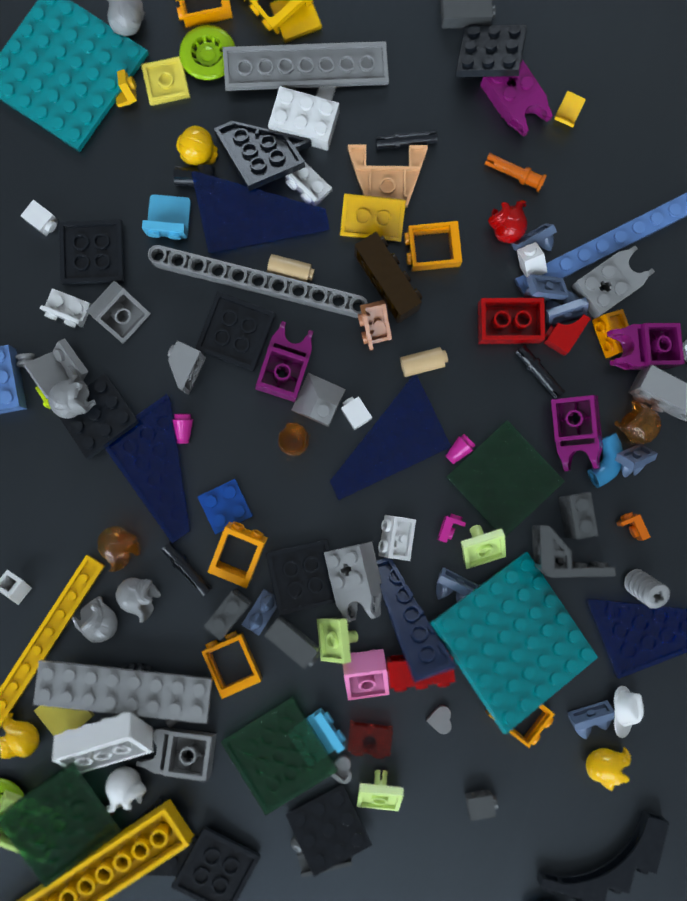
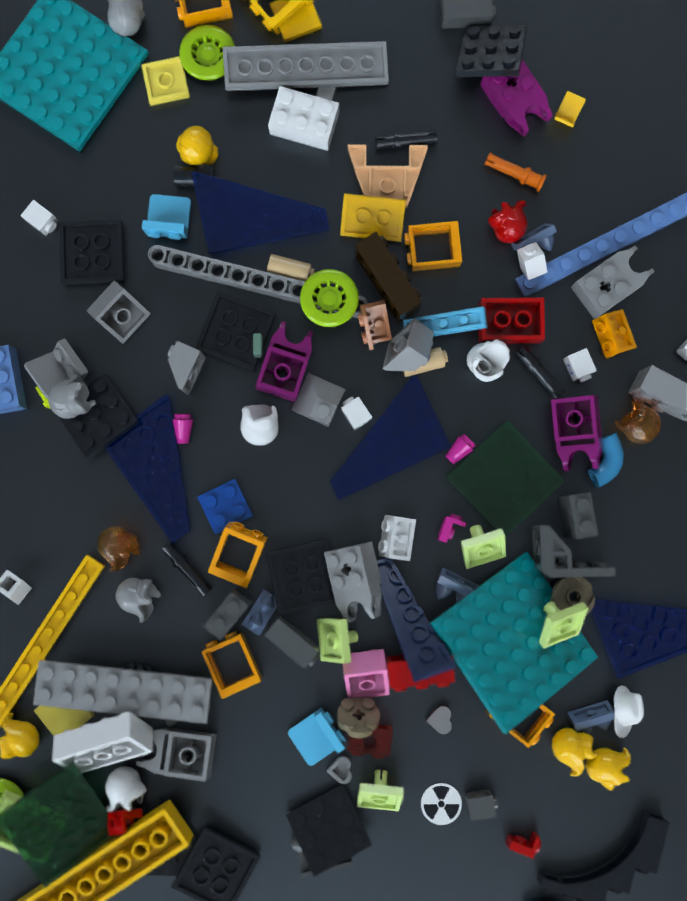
light grey bush [15,353,35,367] -> none
white bracket [40,288,92,328] -> none
light grey hair [72,596,118,643] -> none
yellow bracket [116,69,137,107] -> none
black wing [214,121,312,191] -> none
clear green plate [221,696,338,816] -> none
clear orange hair [278,423,310,456] -> none
white bracket [286,162,332,207] -> none
sand blue tile [524,274,569,301] -> none
red arch [543,314,591,356] -> none
sand blue tile [545,290,589,328] -> none
magenta brick [607,323,685,370] -> none
sand blue tile [615,443,658,477] -> none
orange bracket [616,512,651,541] -> none
light grey piece [624,569,670,609] -> none
none -> red bracket [108,808,143,836]
none -> white hair [240,404,279,445]
none -> sand green tile [253,333,263,358]
none -> lime wheel [300,269,359,327]
none -> dark tan plate [337,697,380,738]
none -> light grey slope [383,318,434,371]
none -> medium azure tile [403,306,487,337]
none -> white sticker [421,783,462,825]
none -> white hair [467,339,510,382]
none -> red bracket [505,831,541,859]
none -> yellowish green tile [539,602,588,649]
none -> dark tan plate [551,577,595,615]
none -> yellow hair [551,728,597,777]
none -> white brick [563,348,597,383]

